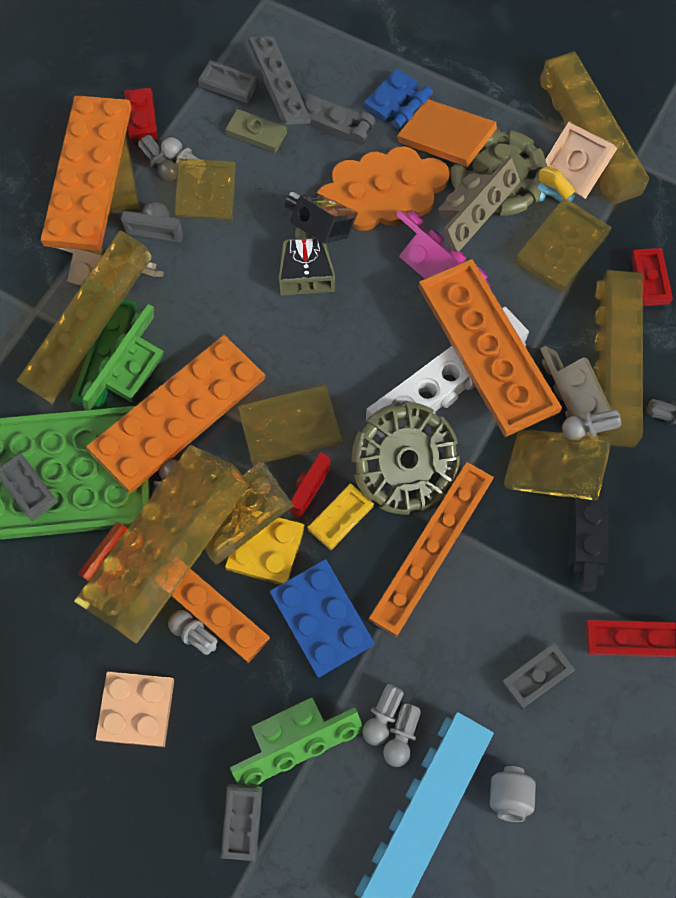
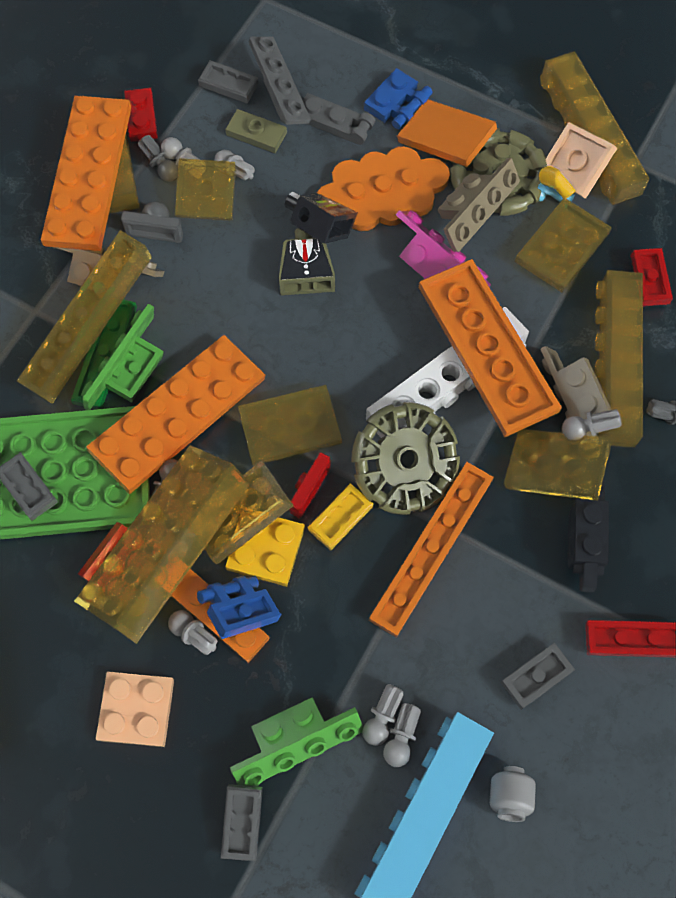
blue plate [269,559,375,678] -> none
none -> blue plate [197,575,281,639]
none -> light grey axle [214,150,255,180]

